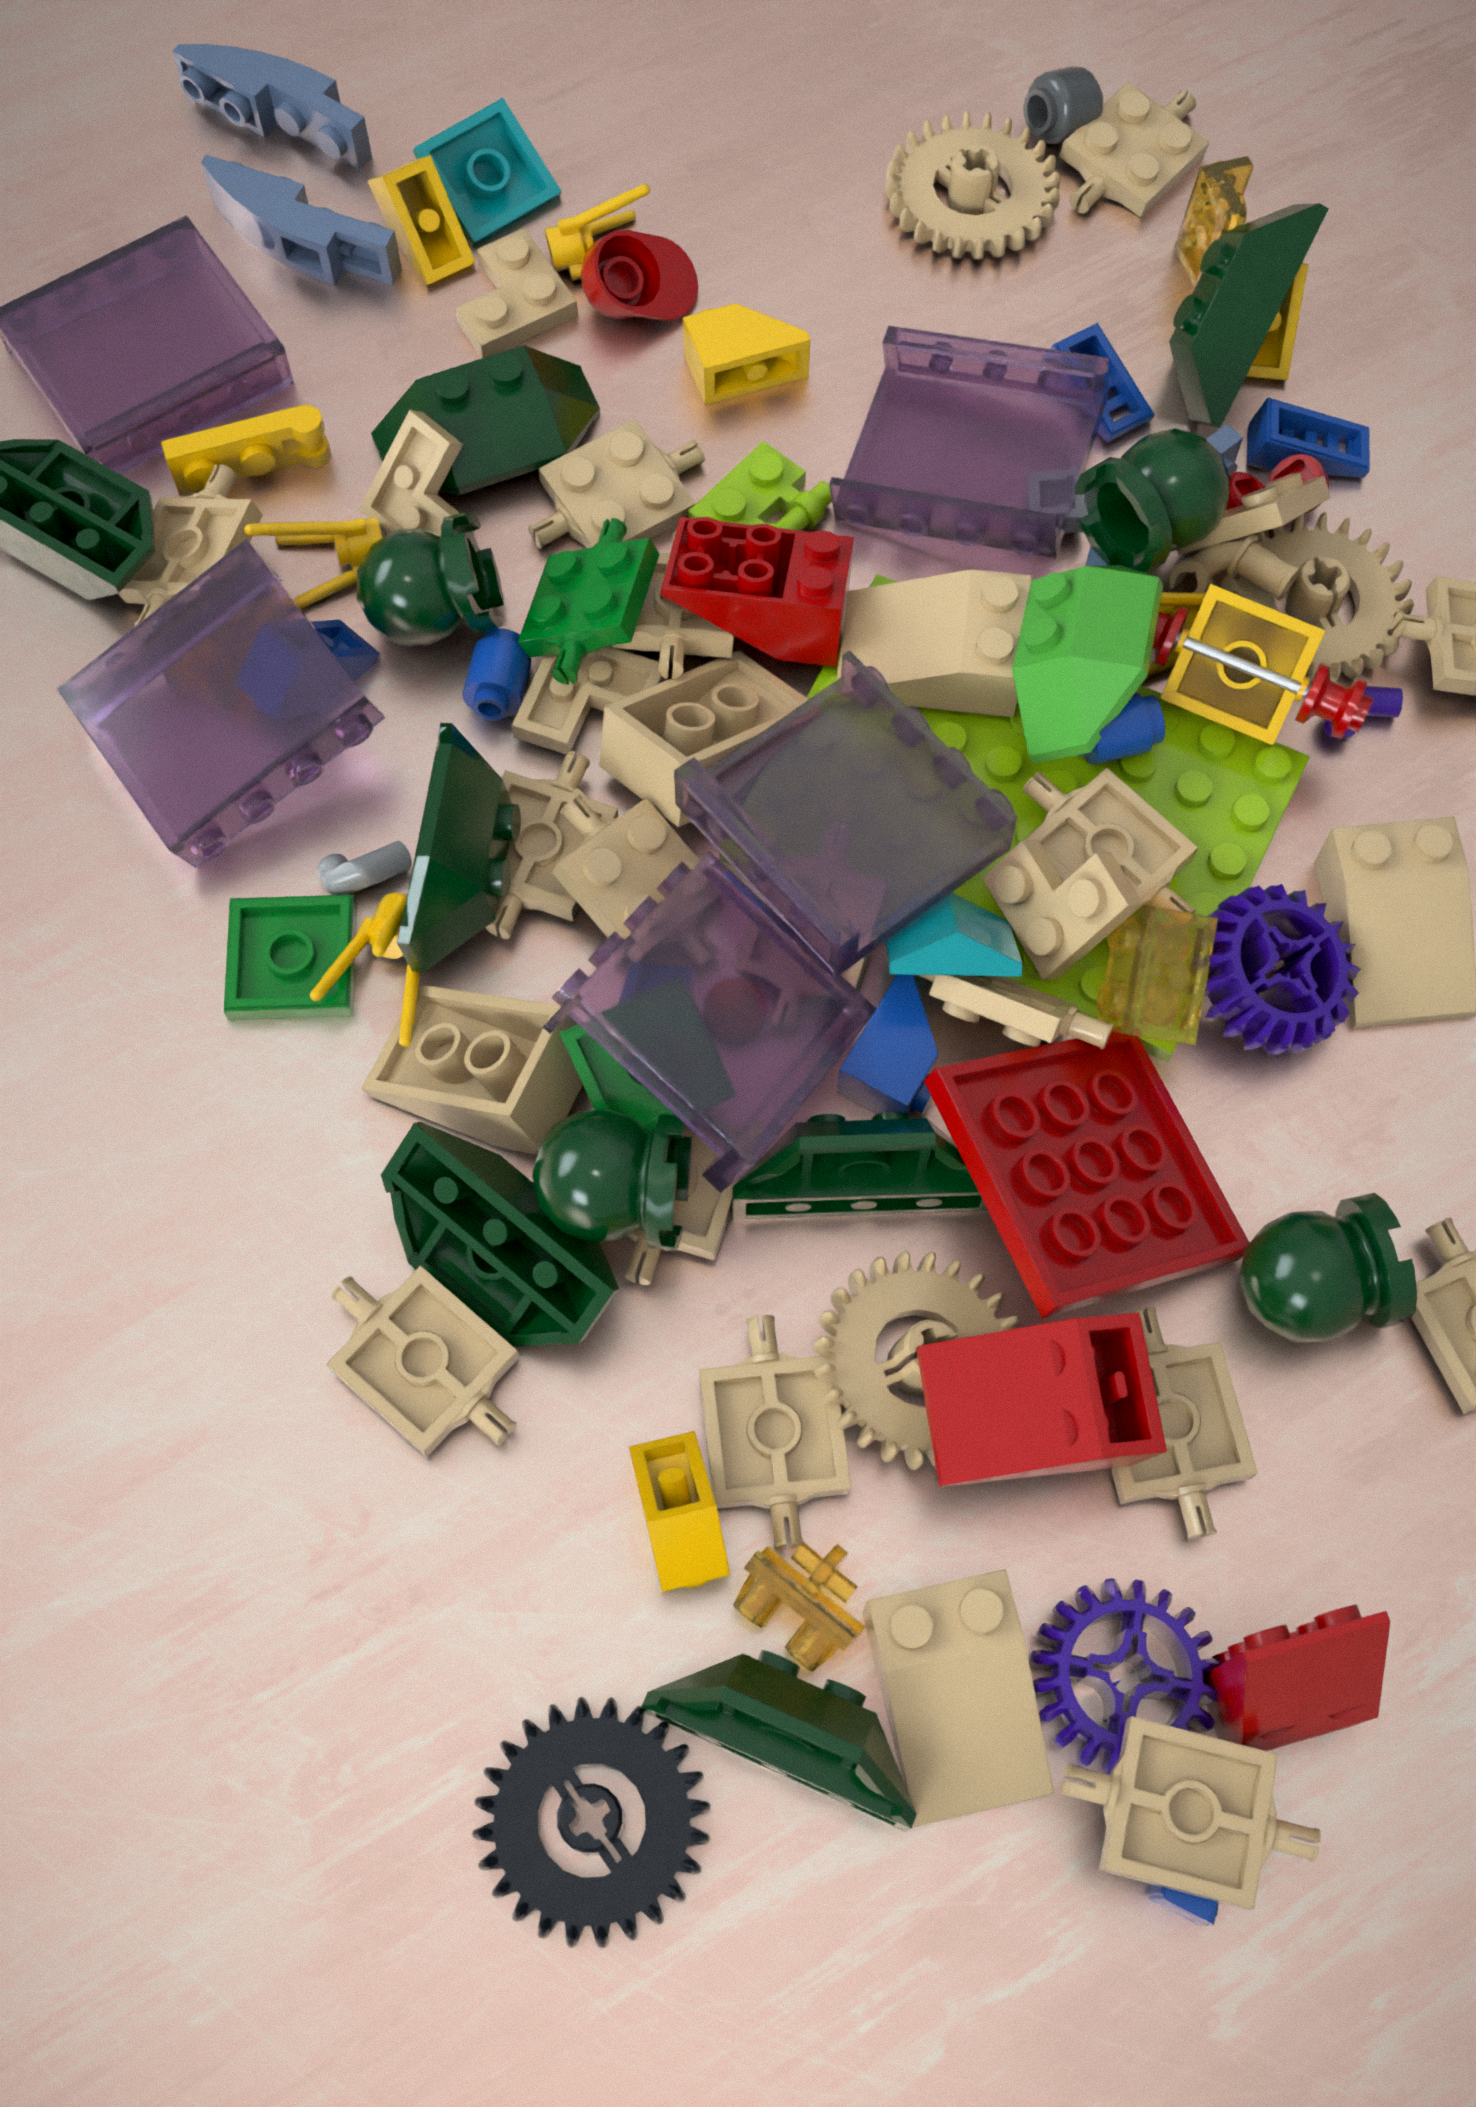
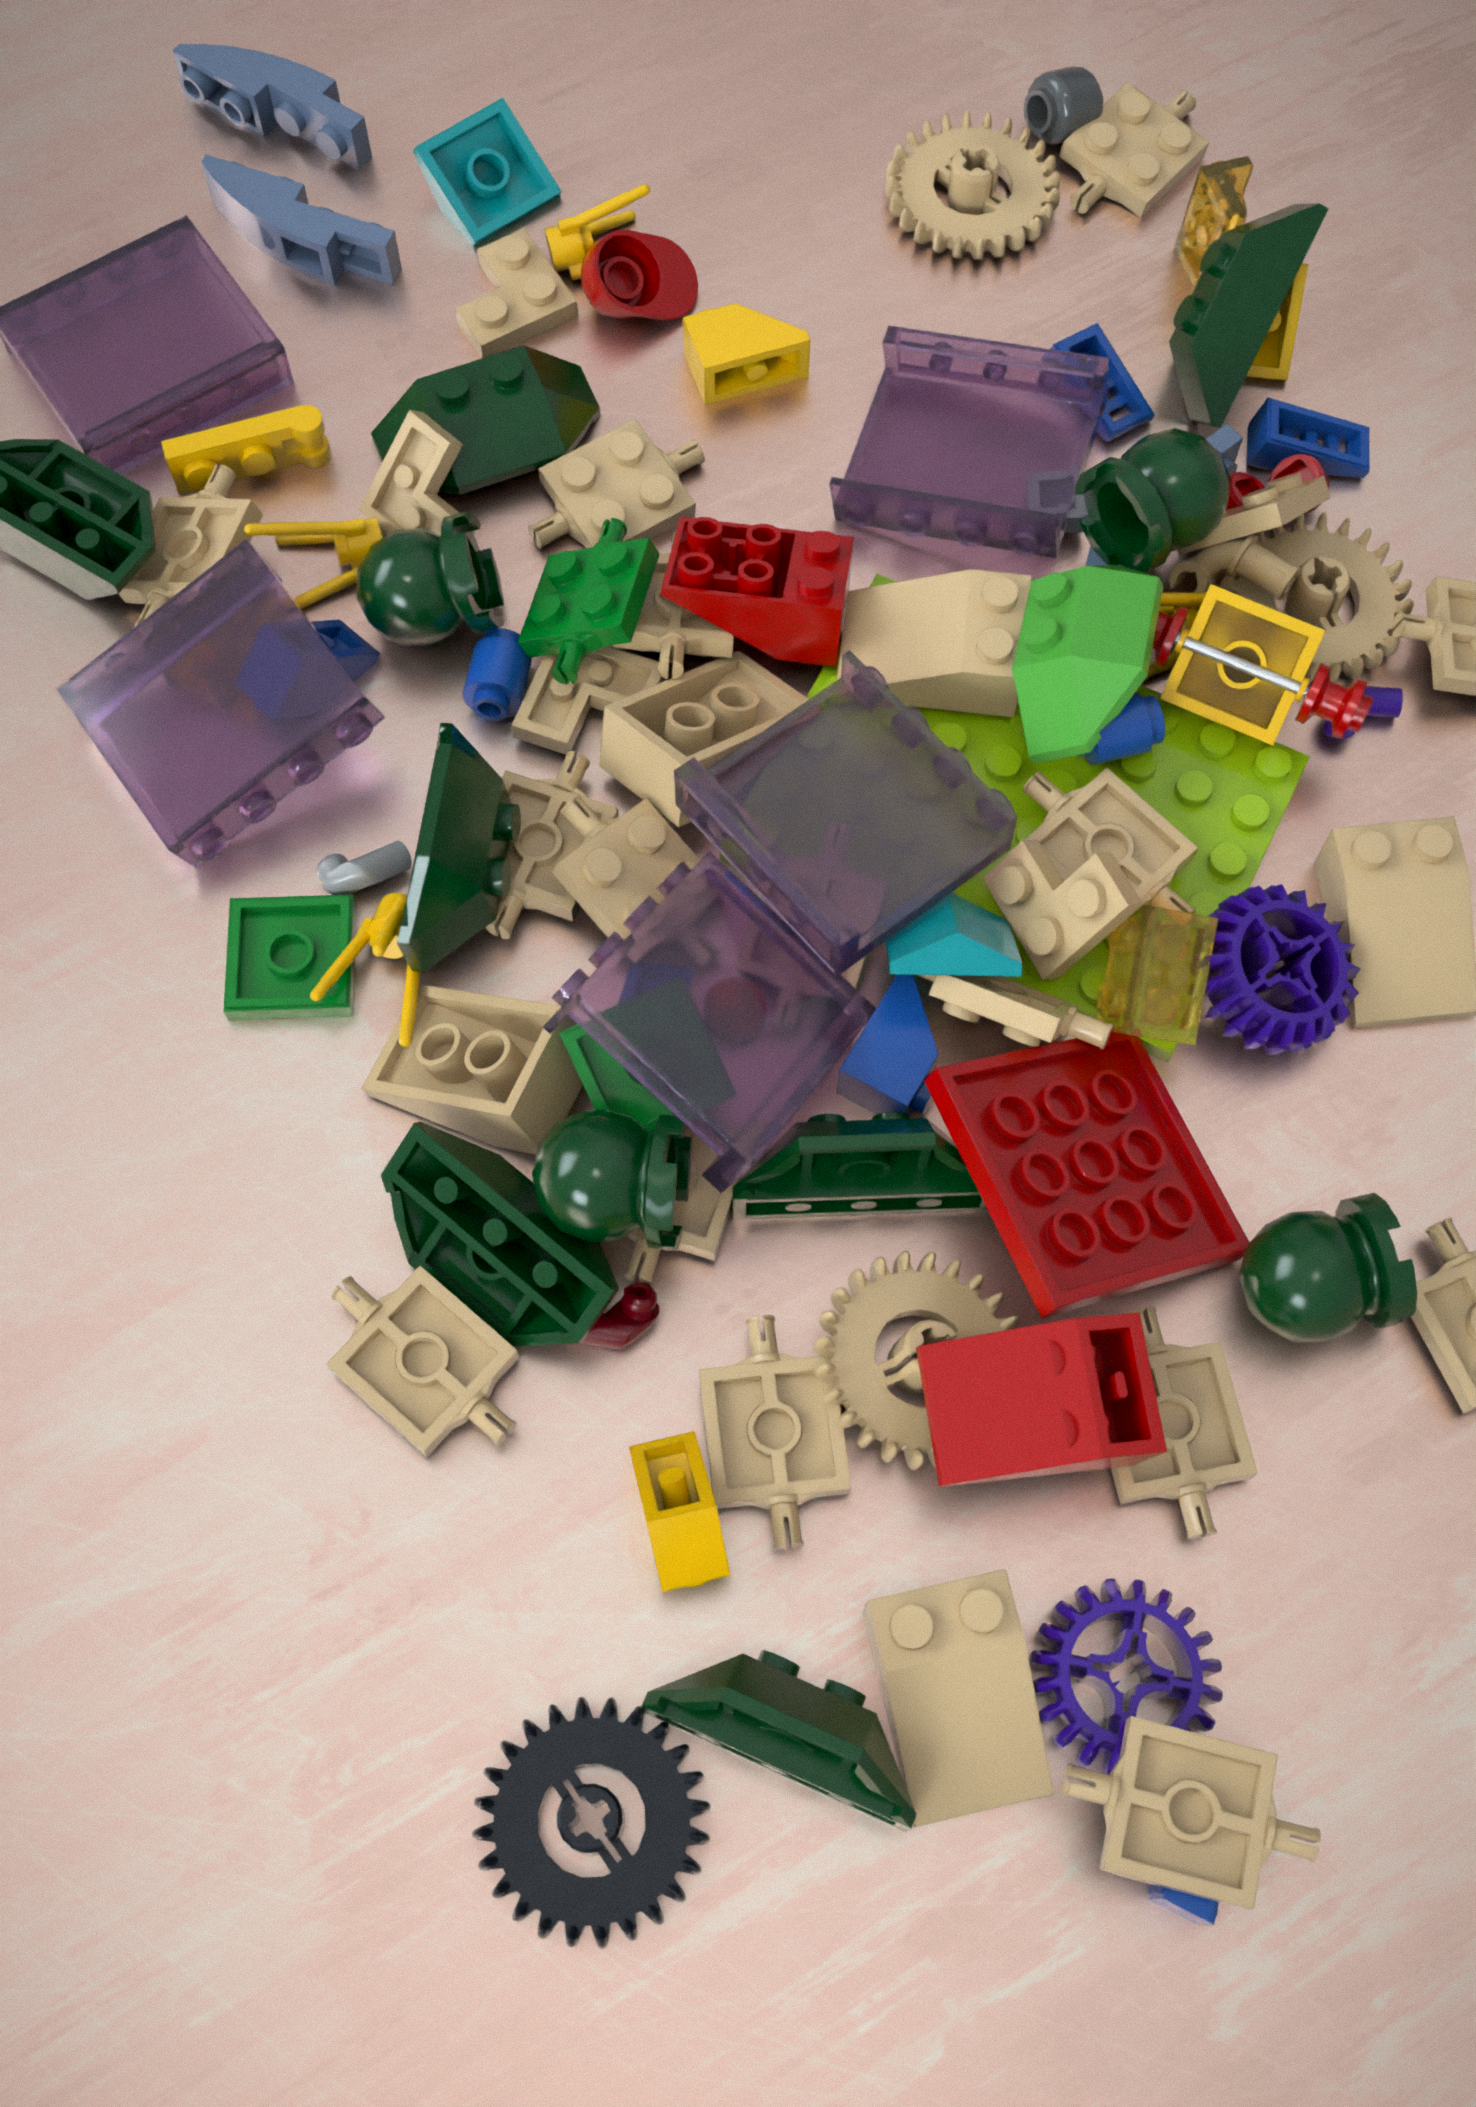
yellow slope [367,155,476,285] -> none
lime plate [688,441,836,531] -> none
clear yellow hips [733,1542,866,1672] -> none
red slope [1203,1604,1390,1751] -> none
none -> dark red arm [580,1282,660,1349]

